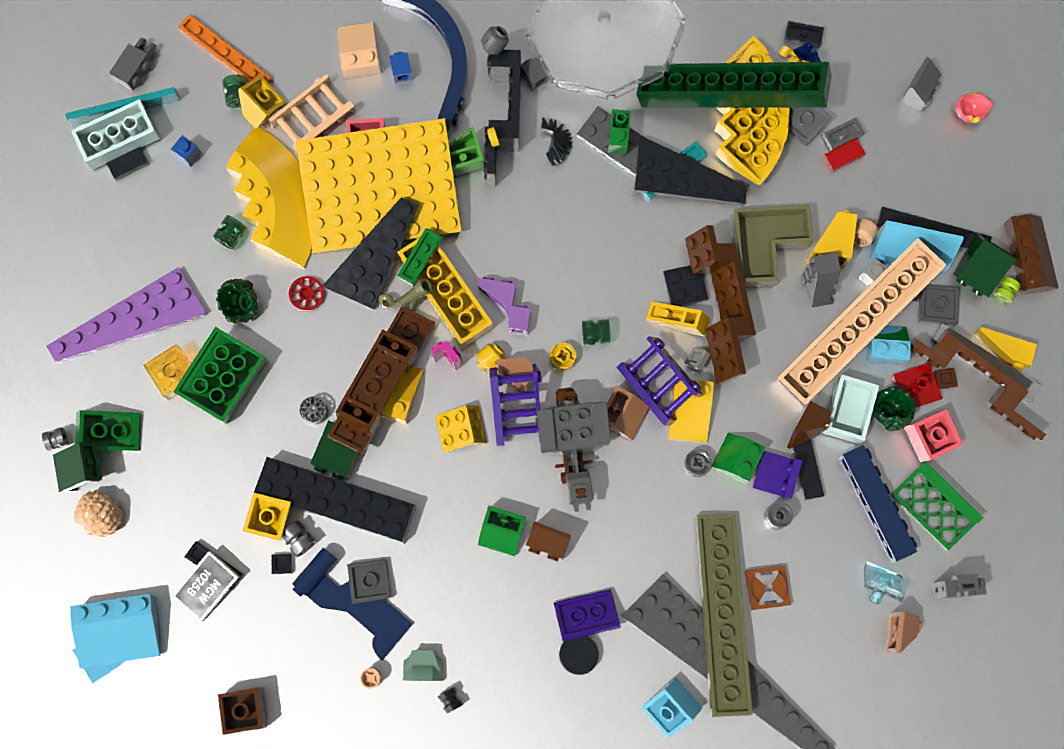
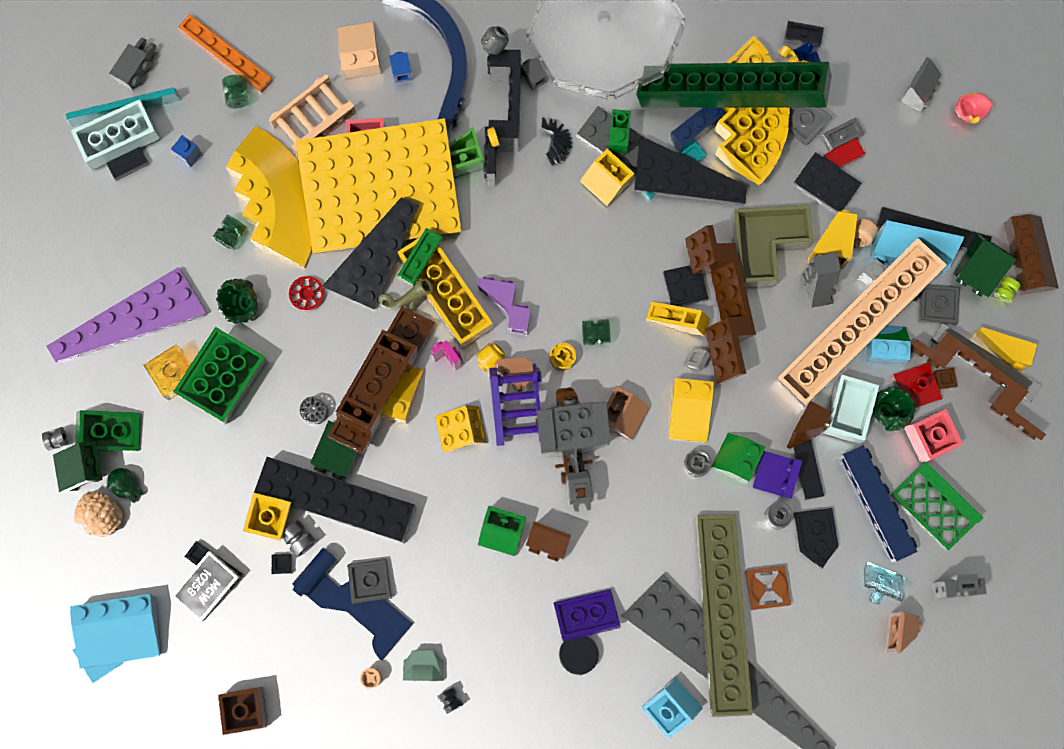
yellow slope [238,75,287,129] -> none
dark purple fence [616,336,704,426] -> none
none -> dark green piece [106,468,144,503]
none -> yellow slope [580,149,634,206]
none -> dark blue brick [669,108,725,153]
none -> black plate [793,152,862,213]
none -> black tile [793,508,839,569]

